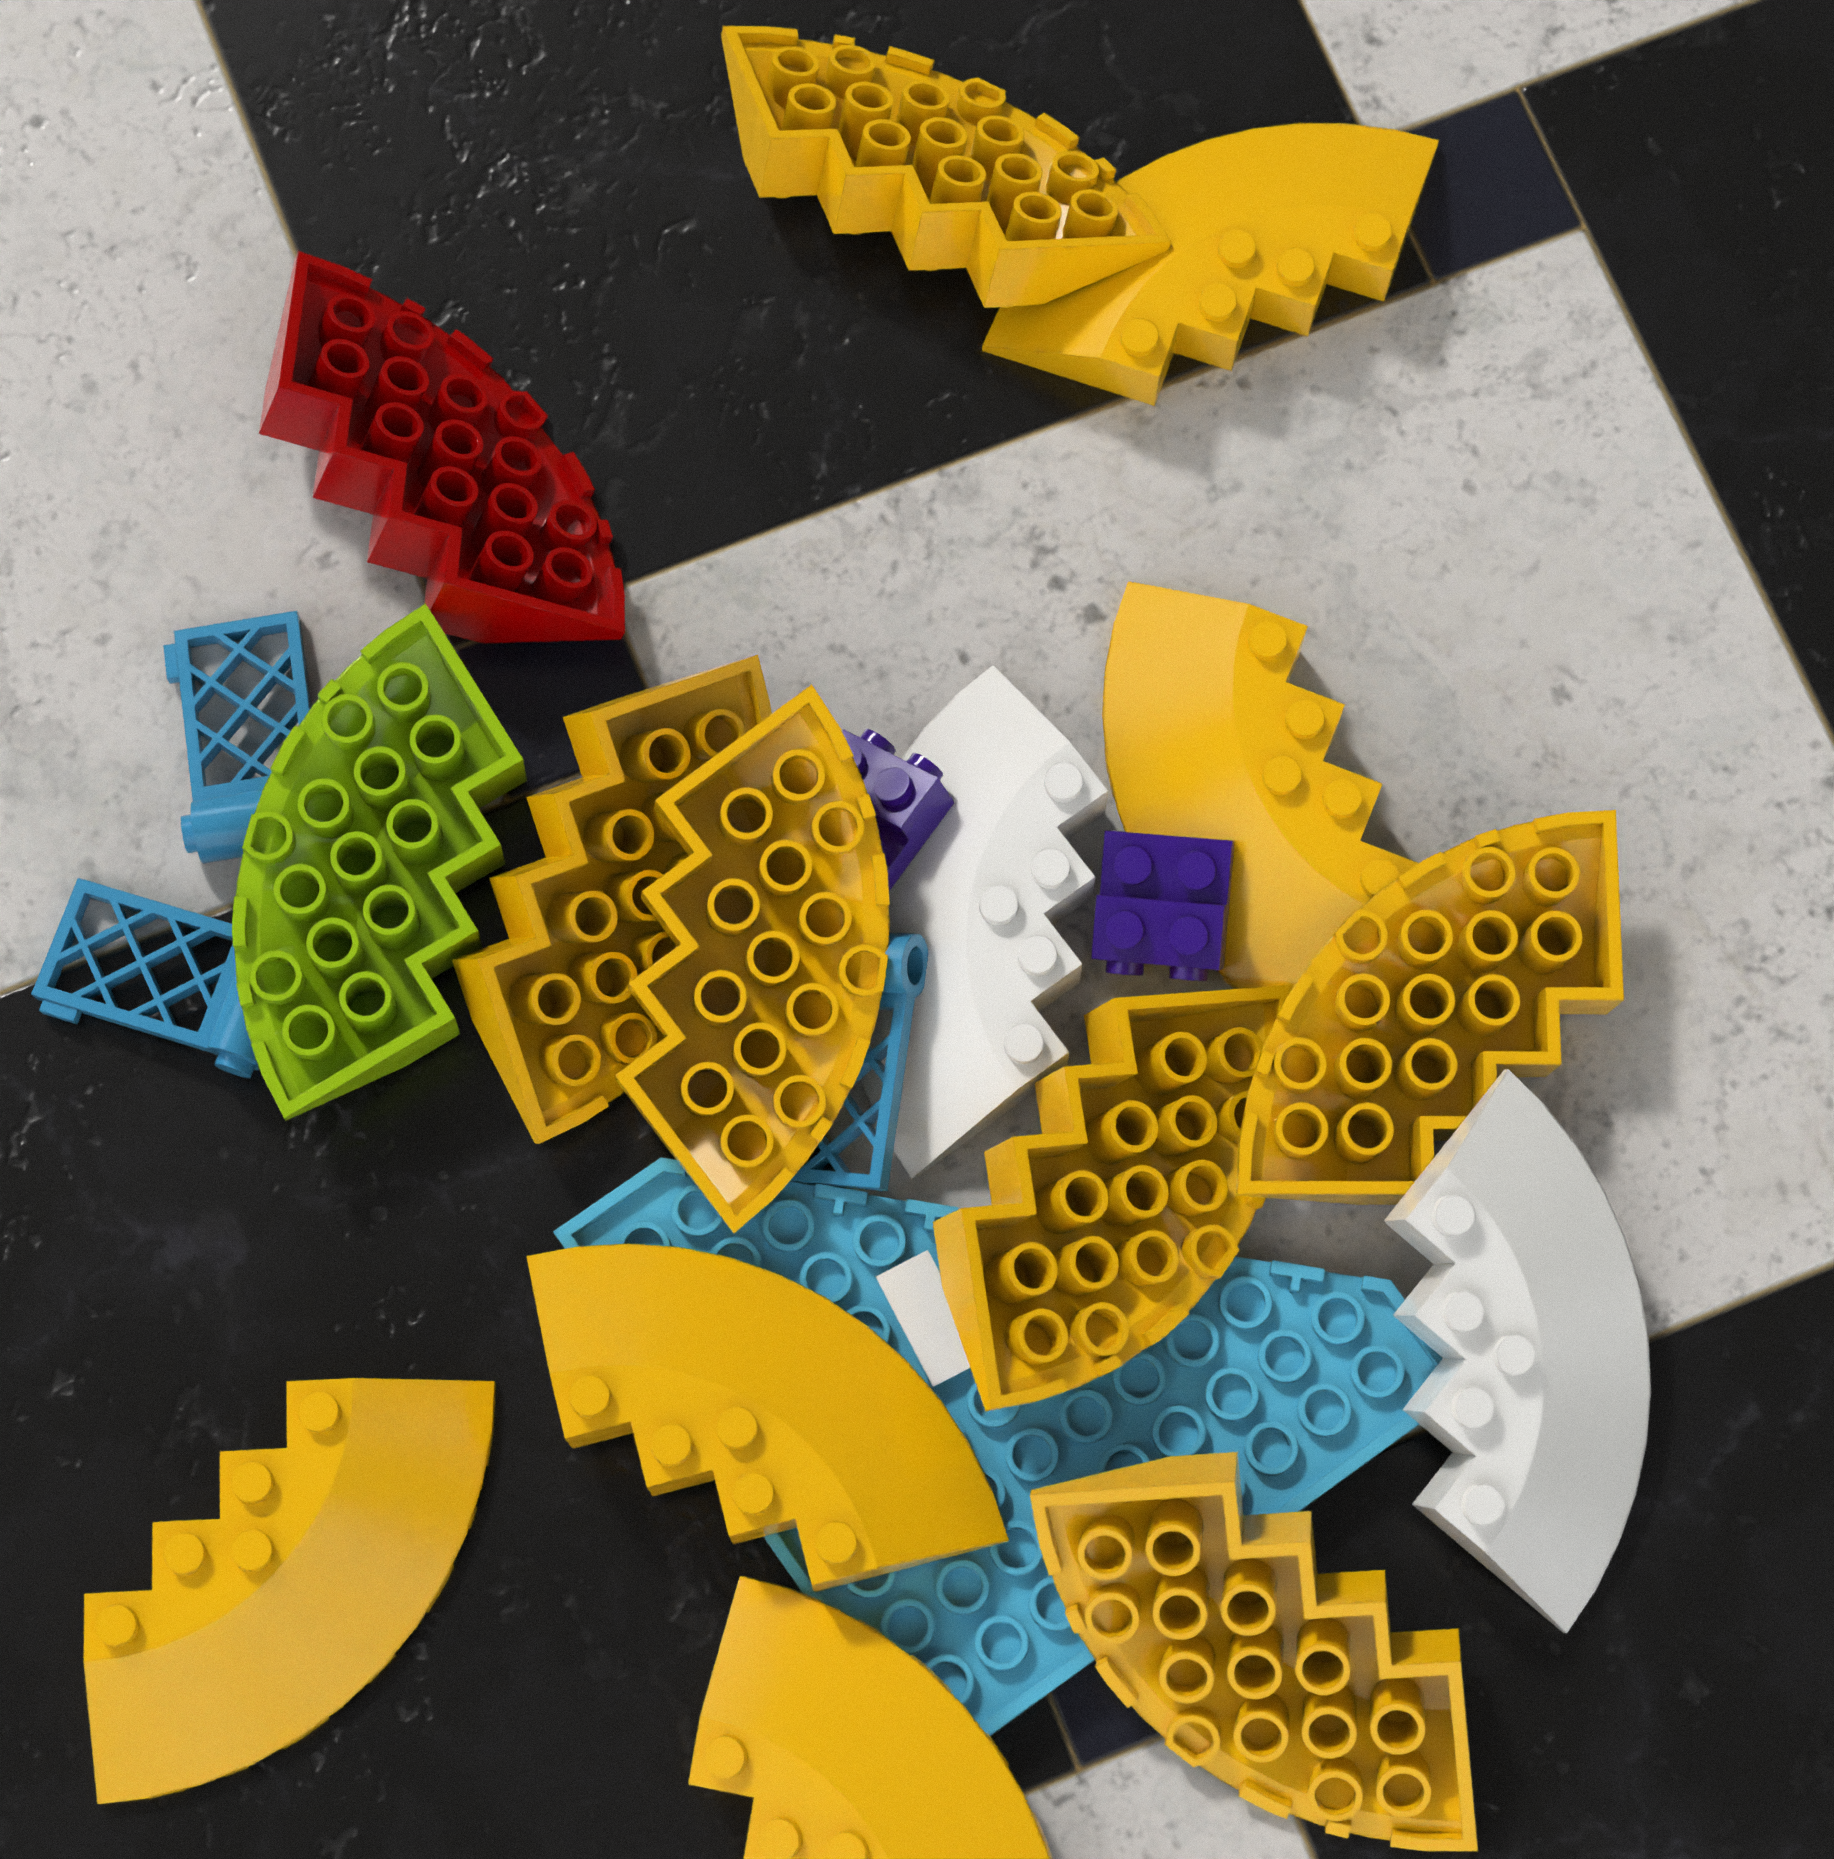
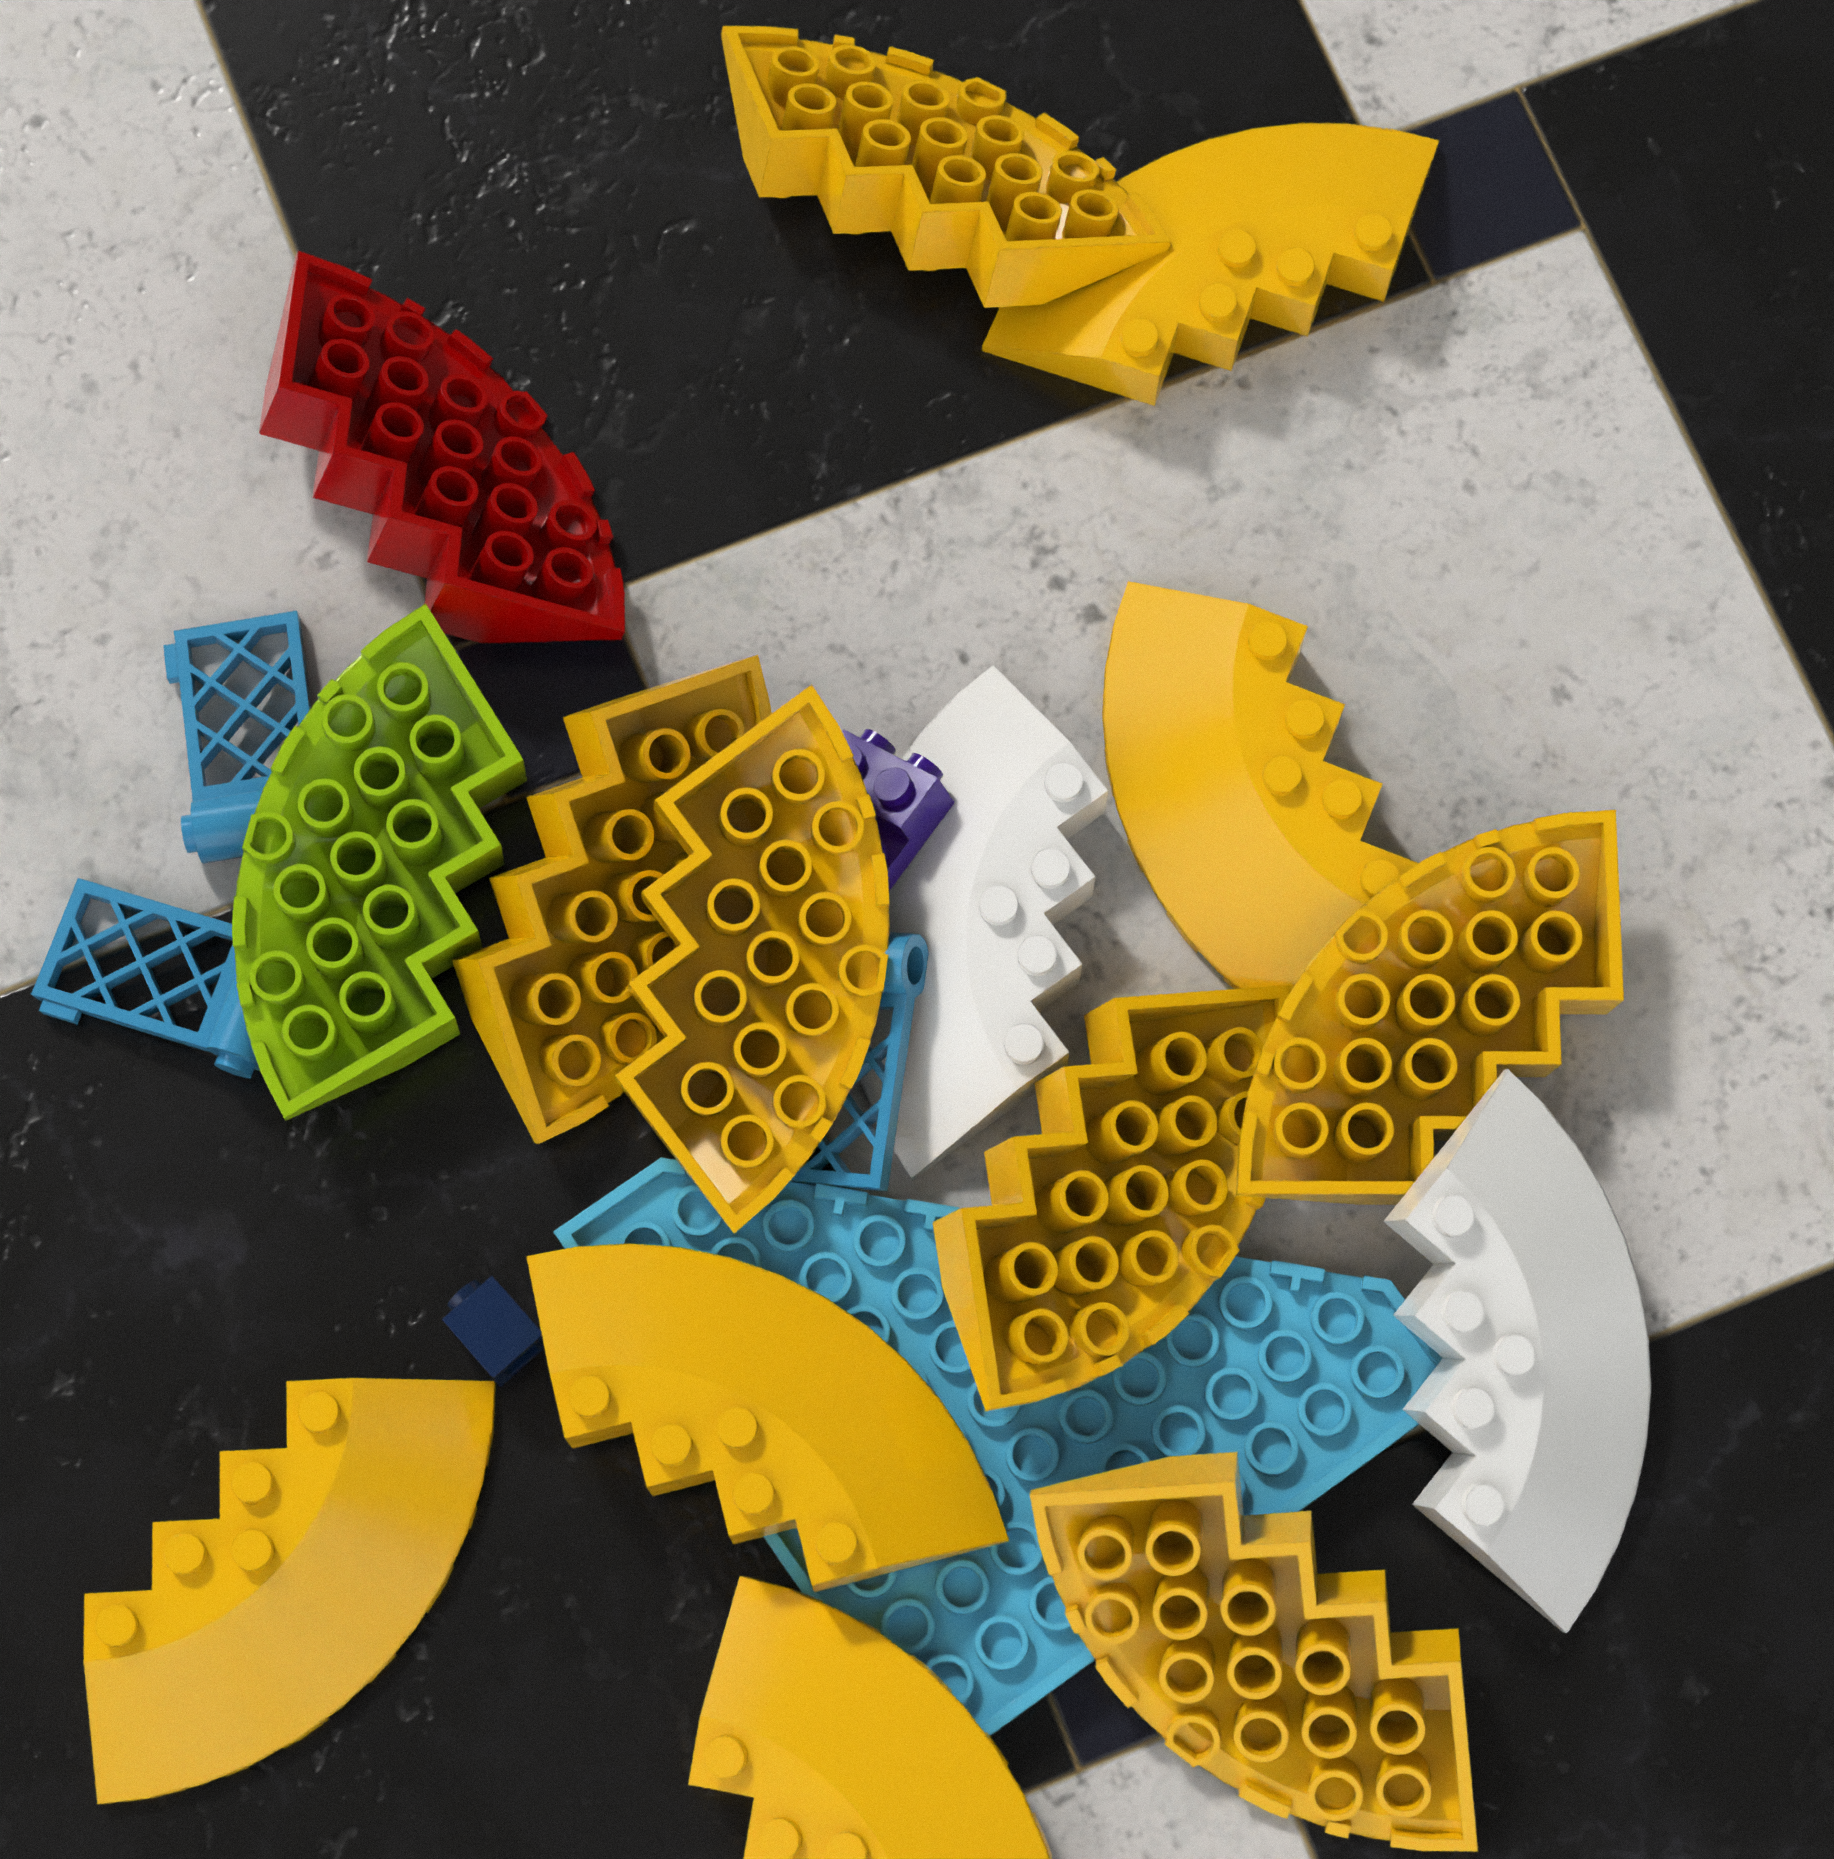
white sticker [876,1250,970,1387] -> none
dark purple plate [1091,830,1235,981] -> none
none -> dark blue brick [442,1276,545,1387]

